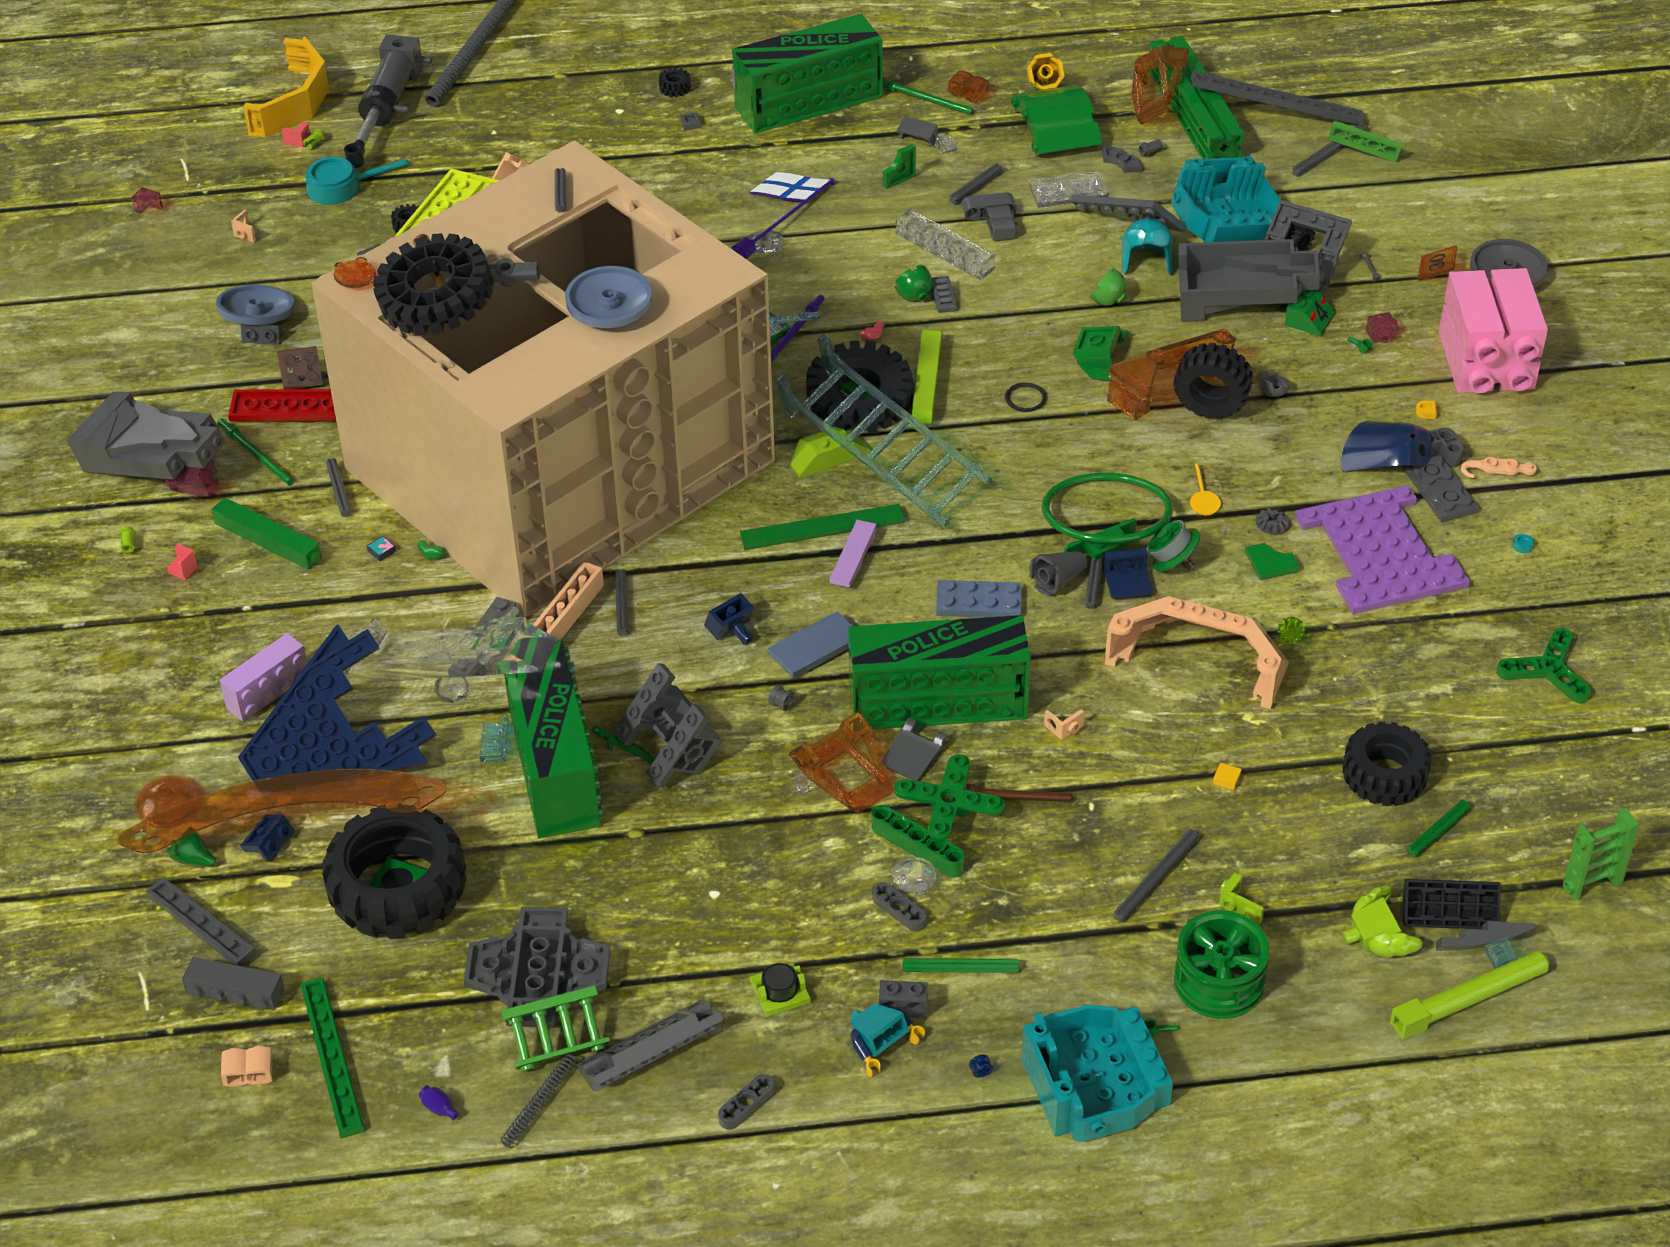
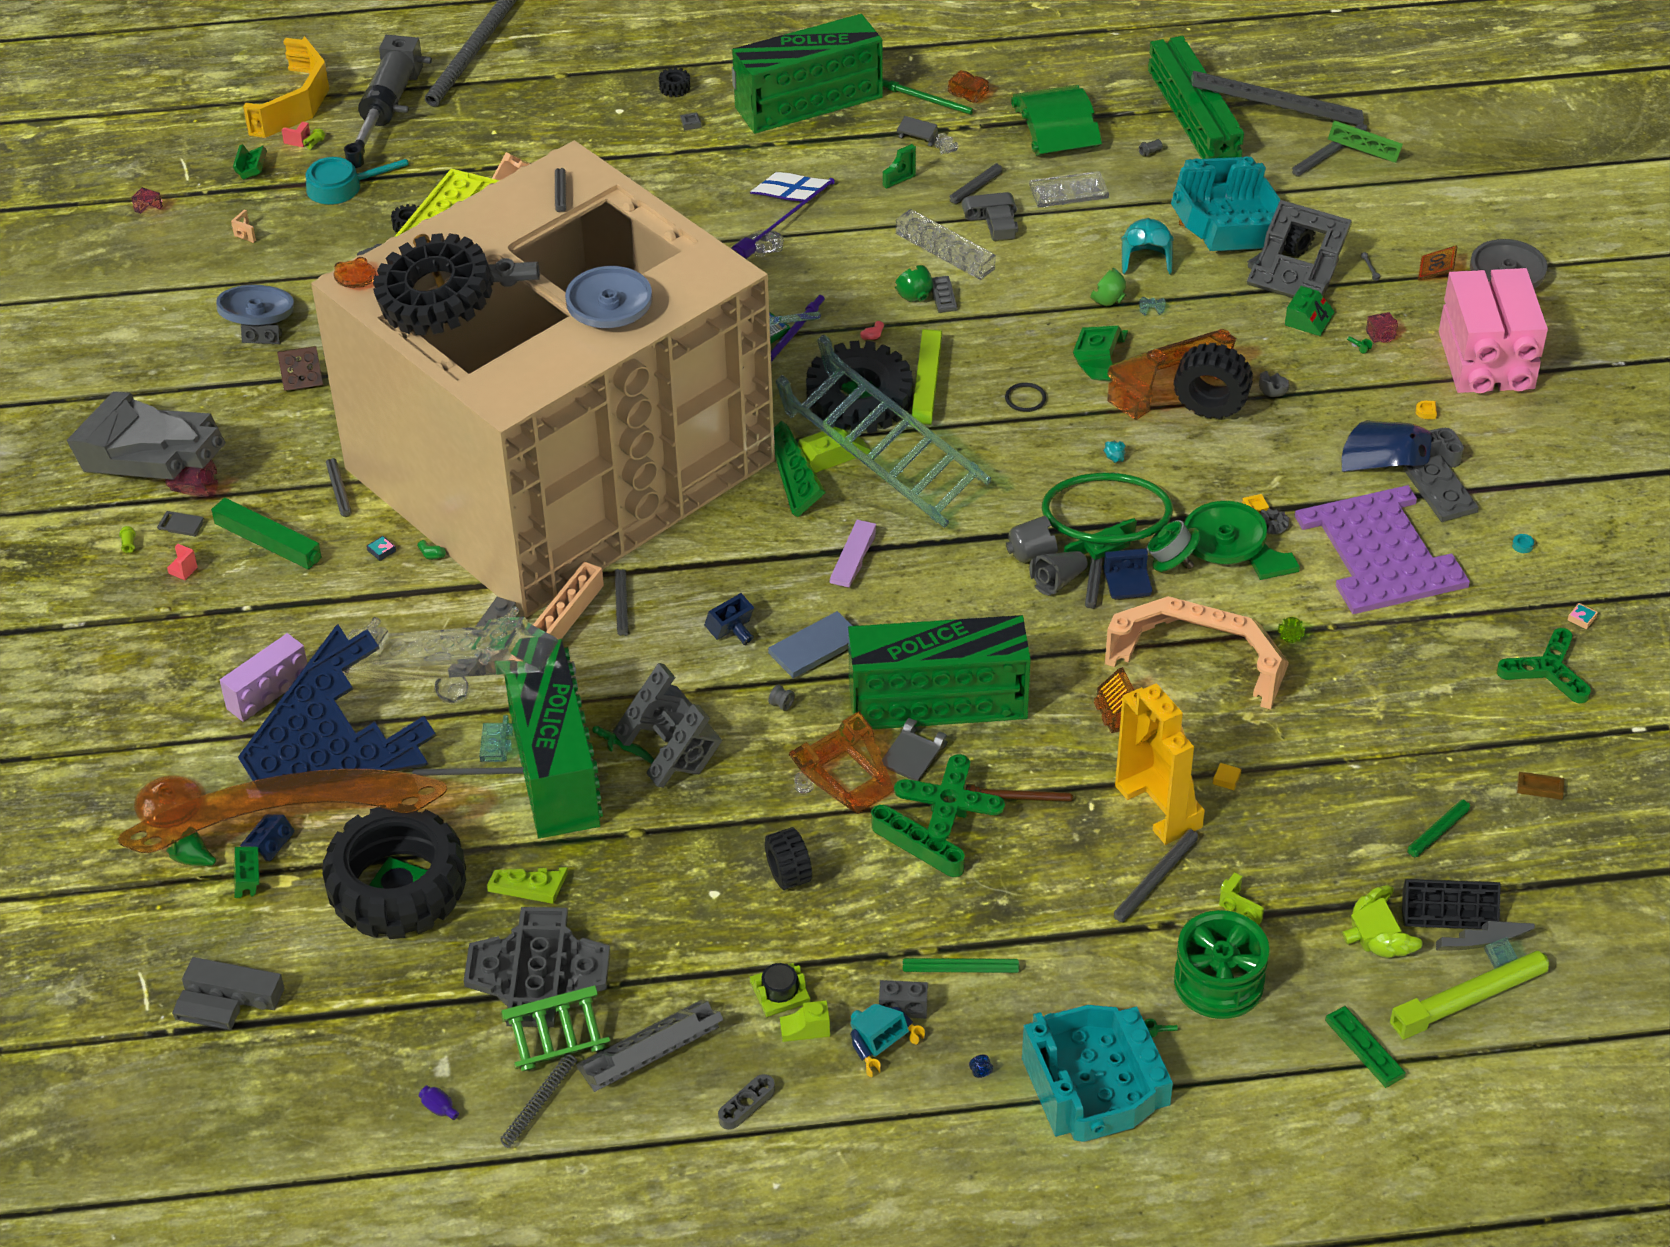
dark grey plate [146,877,256,966] -> none
green bar [218,418,294,486] -> none
light nougat brick [221,1046,273,1087] -> none
red plate [228,389,336,422] -> none
green tile [300,977,365,1138] -> none
green tile [740,504,904,550] -> none
dark grey beam [872,882,926,931] -> none
clear dish [892,857,937,896] -> none
sand blue piece [936,580,1021,617] -> none
yellow cone [1026,53,1065,90] -> none
light nougat bracket [1044,709,1084,740] -> none
dark grey wing [1070,195,1186,232] -> none
dark grey tile [1101,146,1142,173] -> none
clear orange windscreen [1131,45,1189,125] -> none
dark grey panel [1179,239,1323,322] -> none
yellow piece [1190,463,1221,515] -> none
black tyre [1342,721,1431,806] -> none
light nougat piece [1461,457,1536,478] -> none
bright green fence [1563,808,1640,901] -> none
none -> dark grey piece [157,511,204,537]
none -> dark grey piece [172,990,240,1030]
none -> green bracket [233,144,267,179]
none -> green hinge [233,847,259,898]
none -> dark grey axle [413,767,524,776]
none -> lime wing [487,867,568,904]
none -> black tyre [765,827,812,890]
none -> green wing [774,421,826,517]
none -> lime arch [780,1000,830,1042]
none -> dark grey cylinder [1006,516,1058,563]
none -> clear orange slope [1094,667,1134,733]
none -> teal piece [1103,440,1126,463]
none -> yellow panel [1115,683,1205,845]
none -> clear light blue piece [1139,297,1166,316]
none -> green dish [1184,501,1267,564]
none -> yellow tile [1242,494,1269,513]
none -> green tile [1325,1006,1406,1088]
none -> pearl gold tile [1517,771,1564,800]
none -> tile [1568,603,1598,629]

